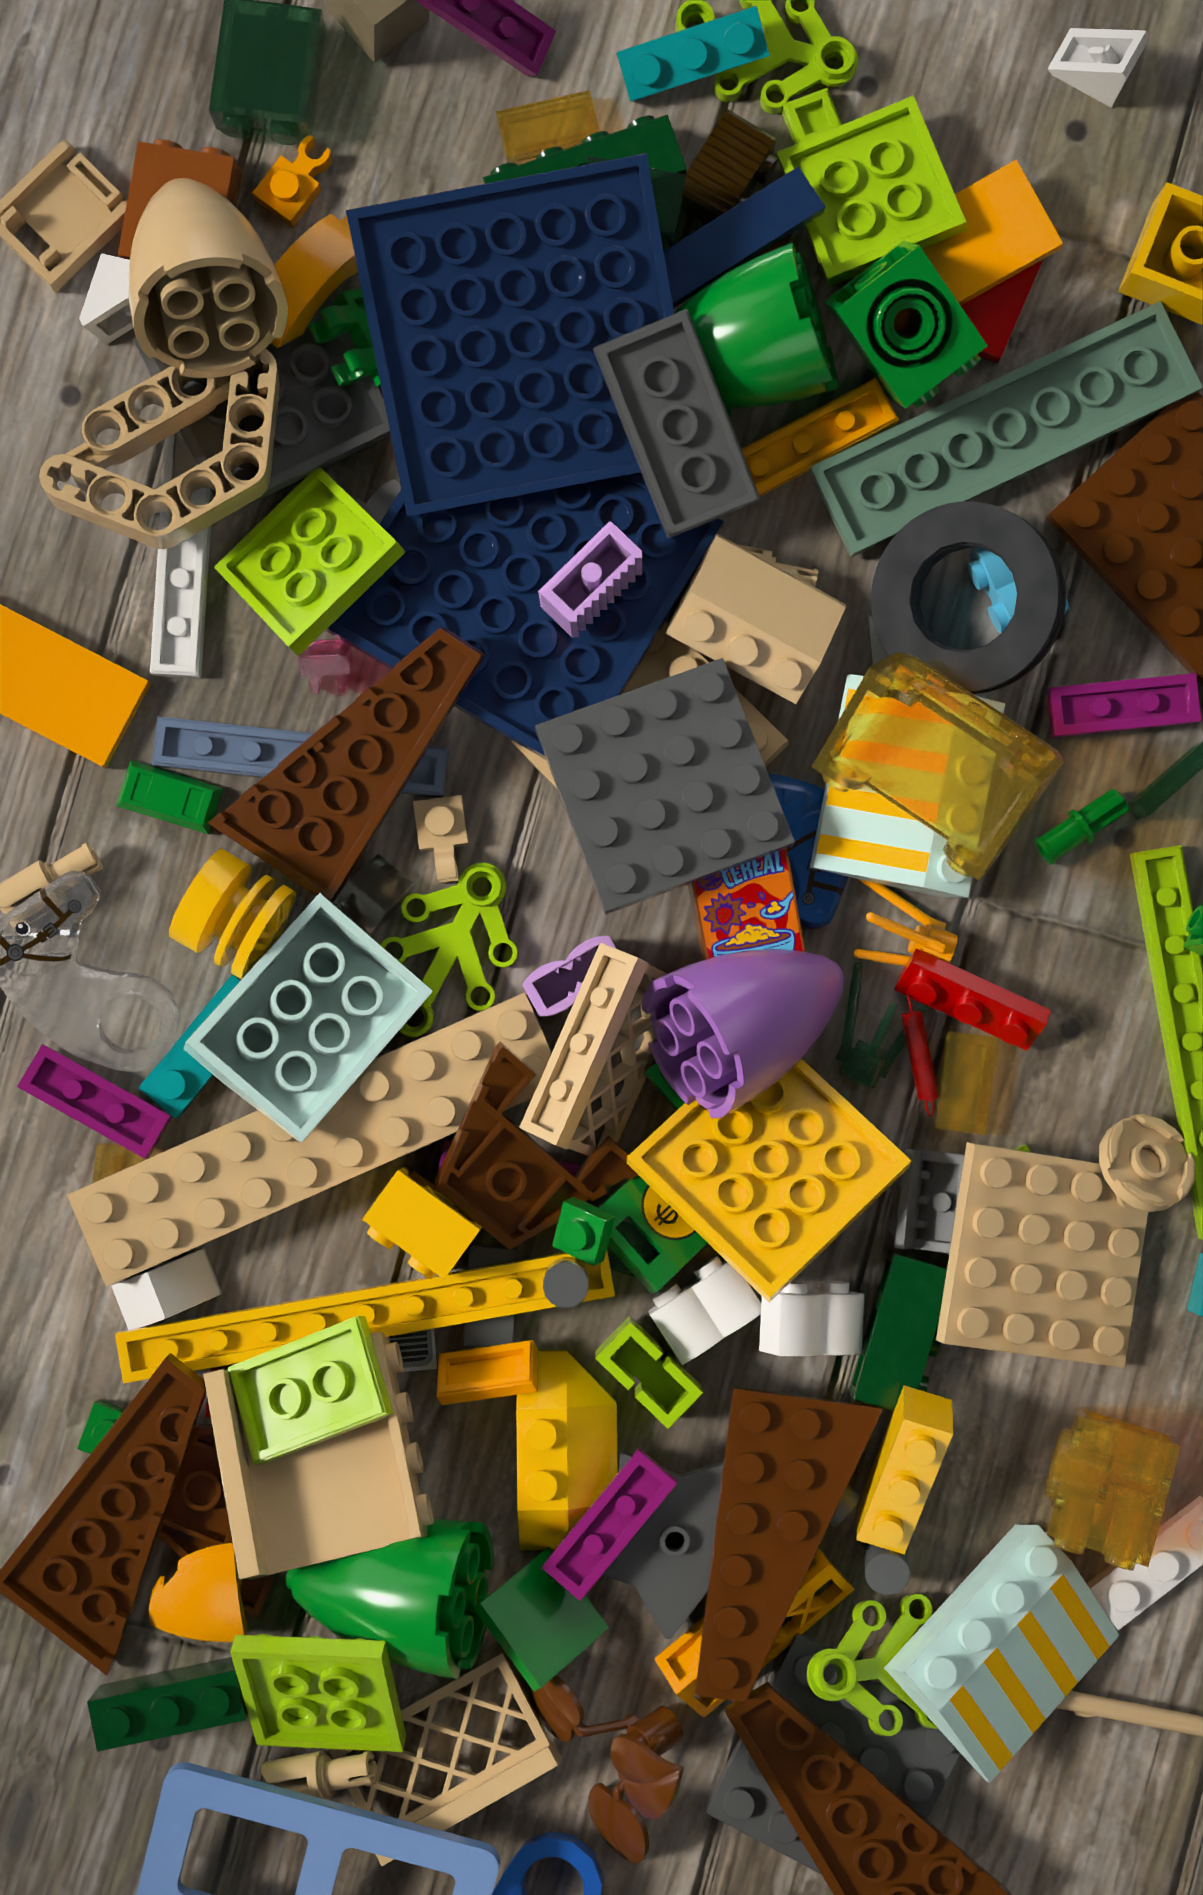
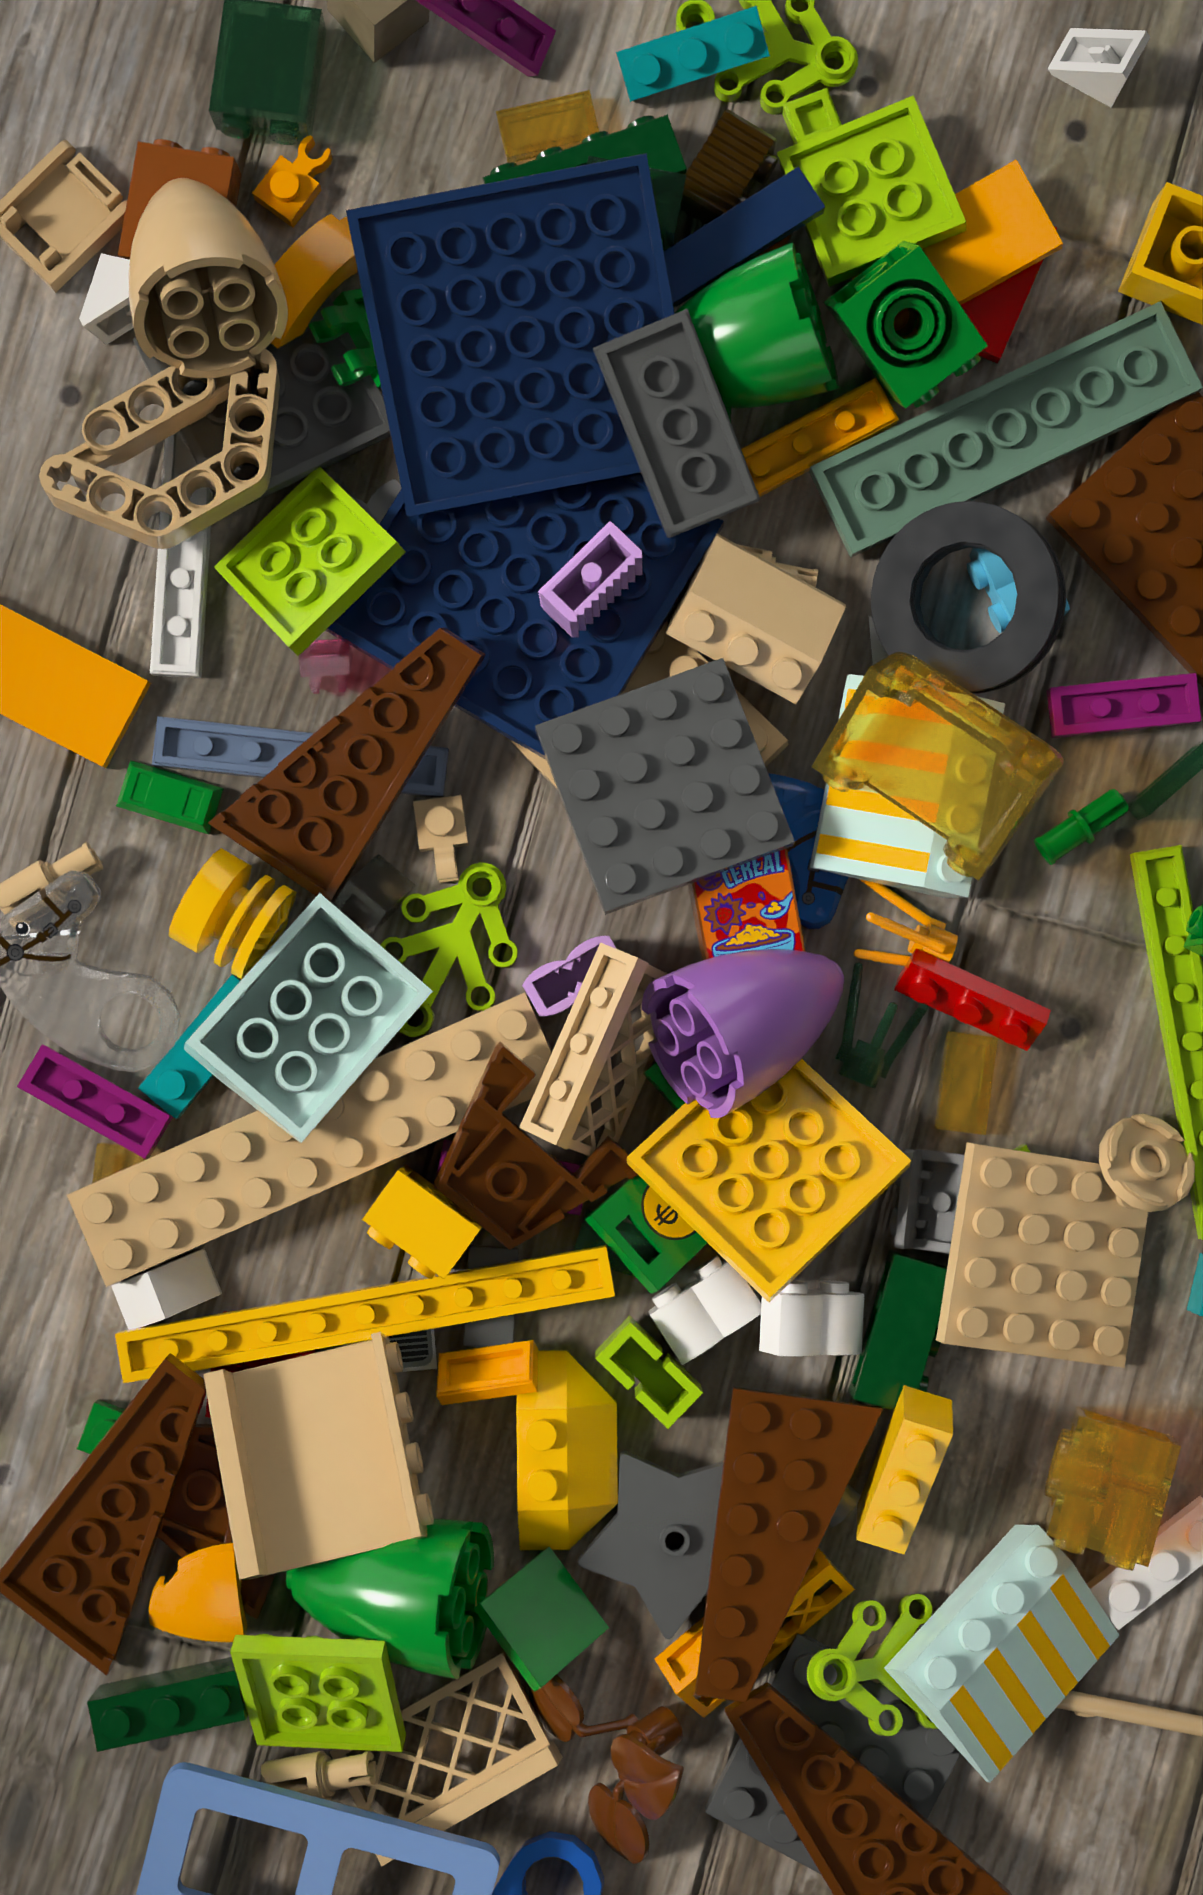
lime tile [228,1316,394,1465] -> none
magenta plate [541,1448,678,1601] -> none
dark grey piece [543,1257,589,1308] -> none
green plate [552,1197,616,1266] -> none
dark grey piece [864,1543,910,1595] -> none
red piece [901,995,939,1118] -> none

